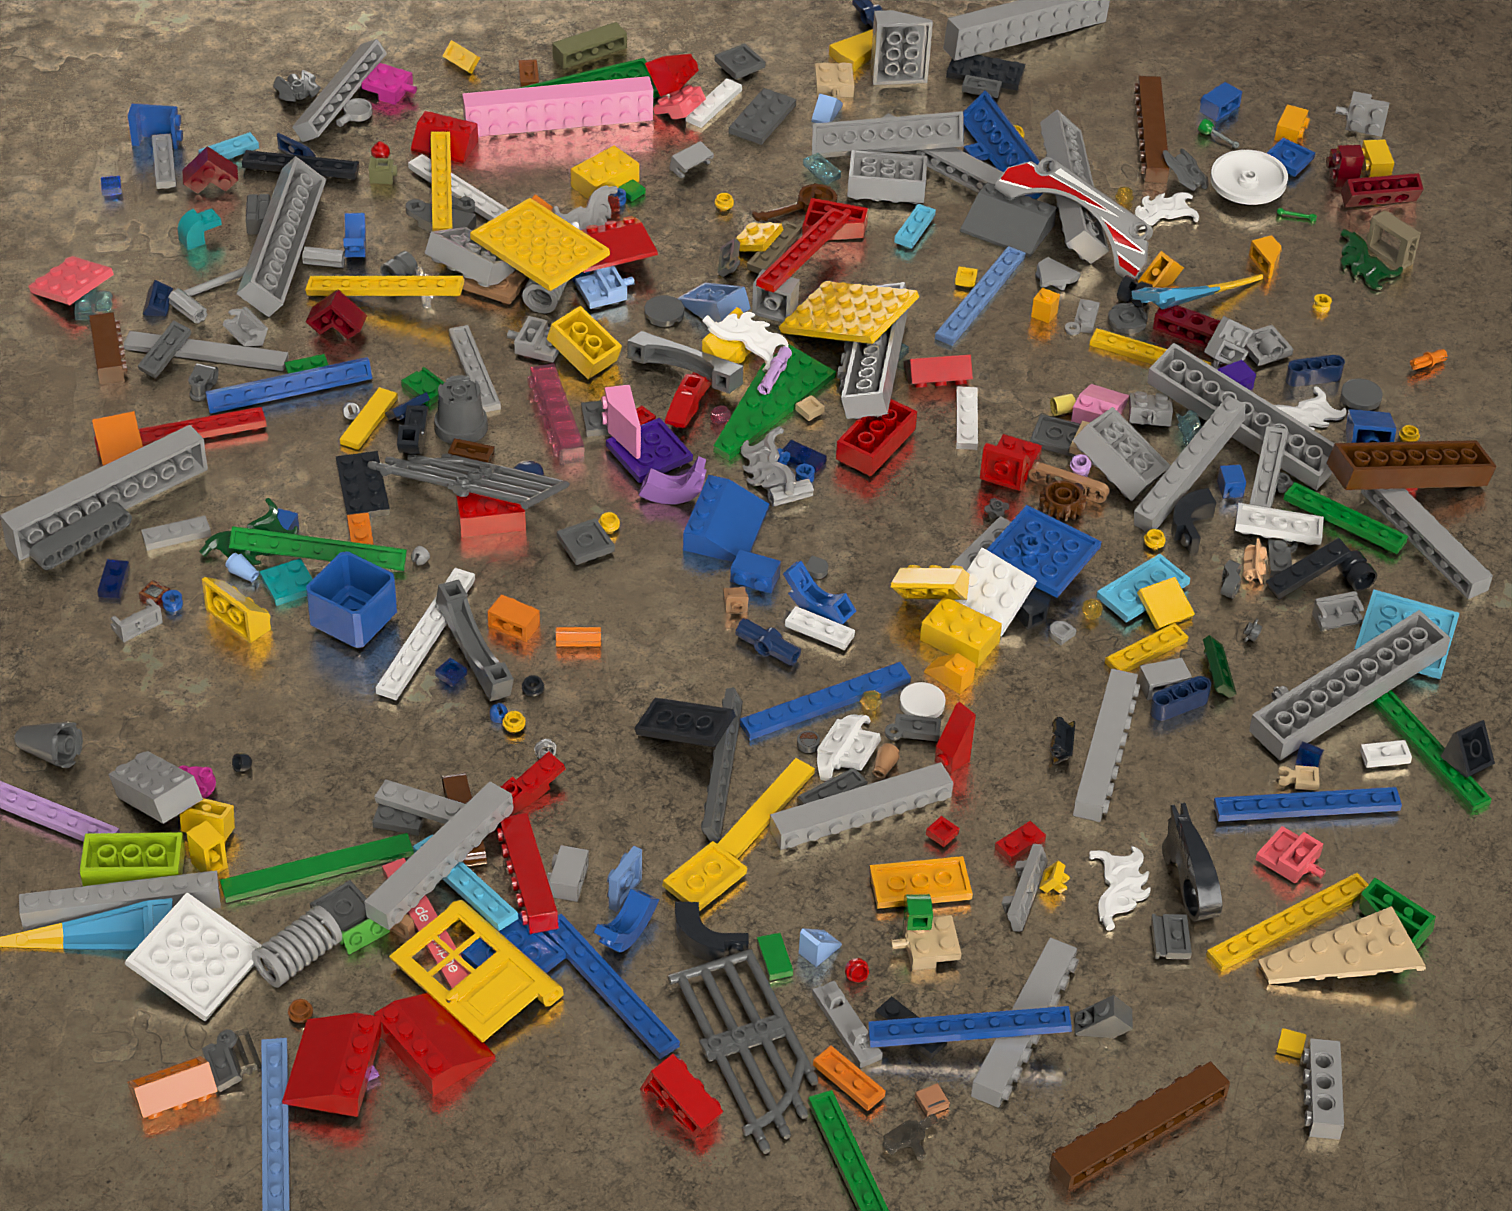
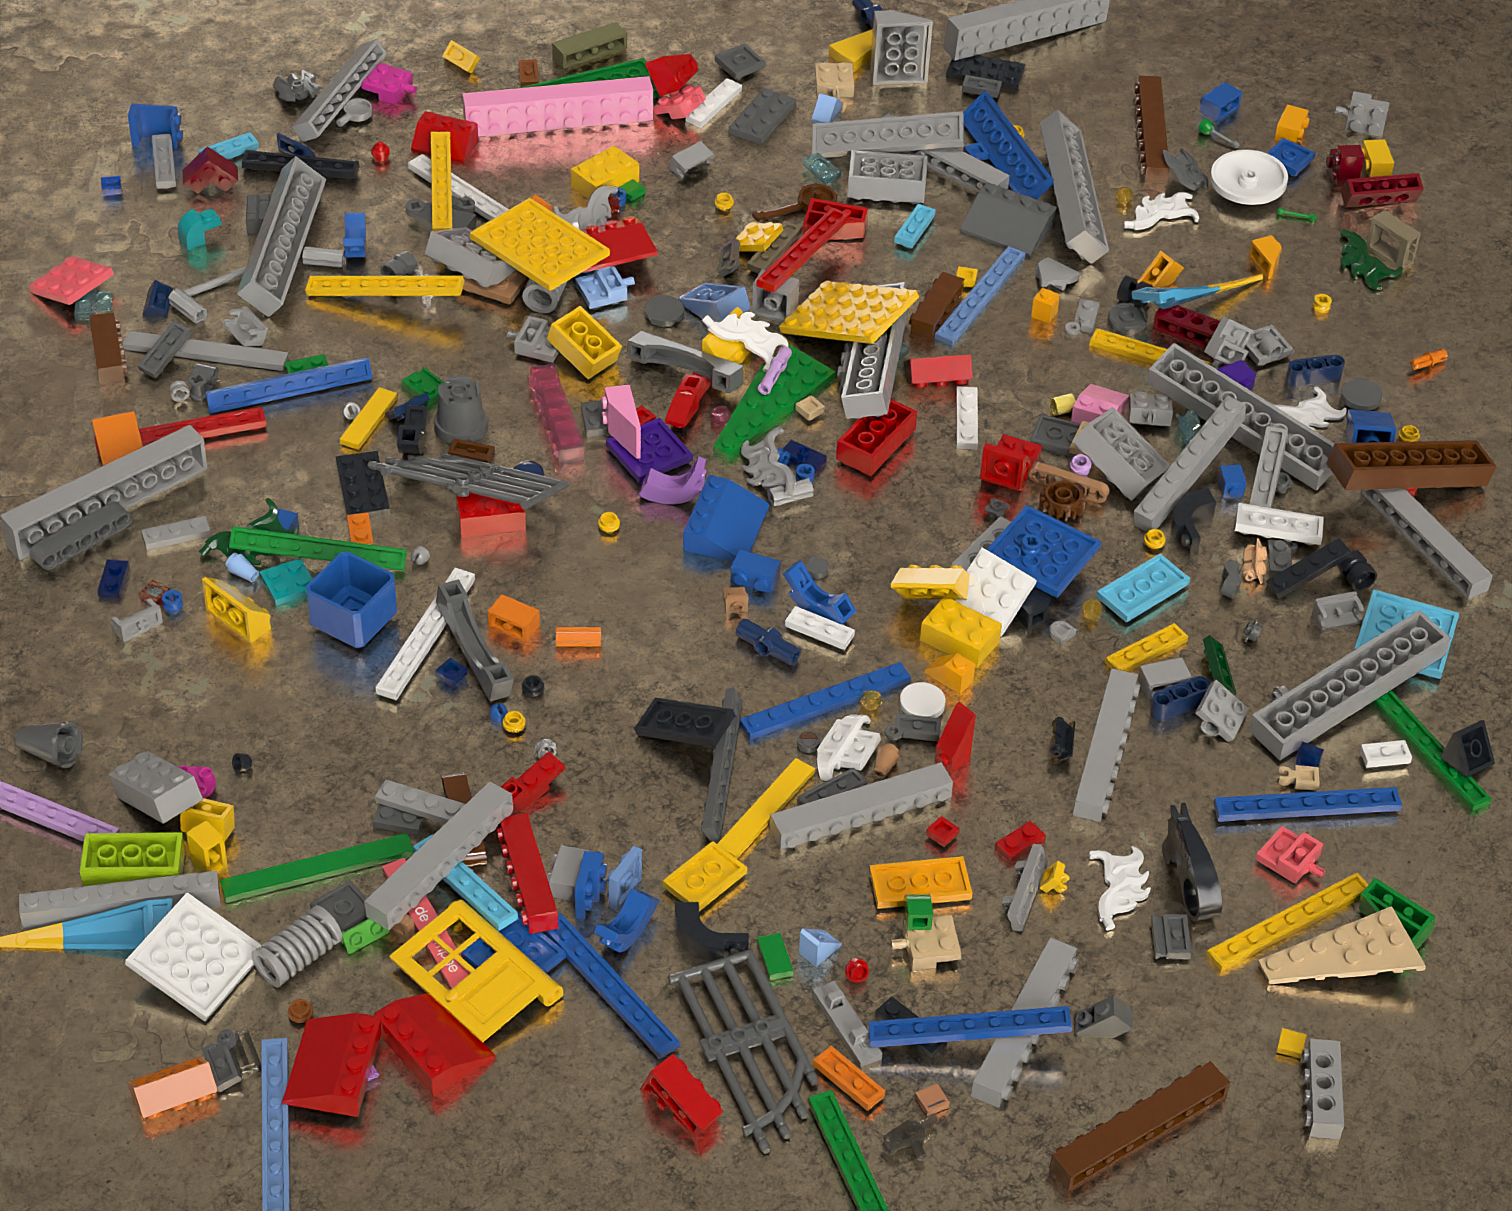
dark red brick [305,289,367,340] -> none
olive window [369,156,398,184] -> none
light grey tile [448,325,501,412] -> none
dark grey plate [557,518,615,565] -> none
light grey panel [994,157,1153,280] -> none
yellow tile [1137,577,1195,630] -> none
green plate [1283,482,1408,554] -> none
none -> light grey bush [169,381,190,402]
none -> blue plate [575,851,607,920]
none -> reddish brown brick [909,272,964,341]
none -> light grey plate [1195,680,1249,742]

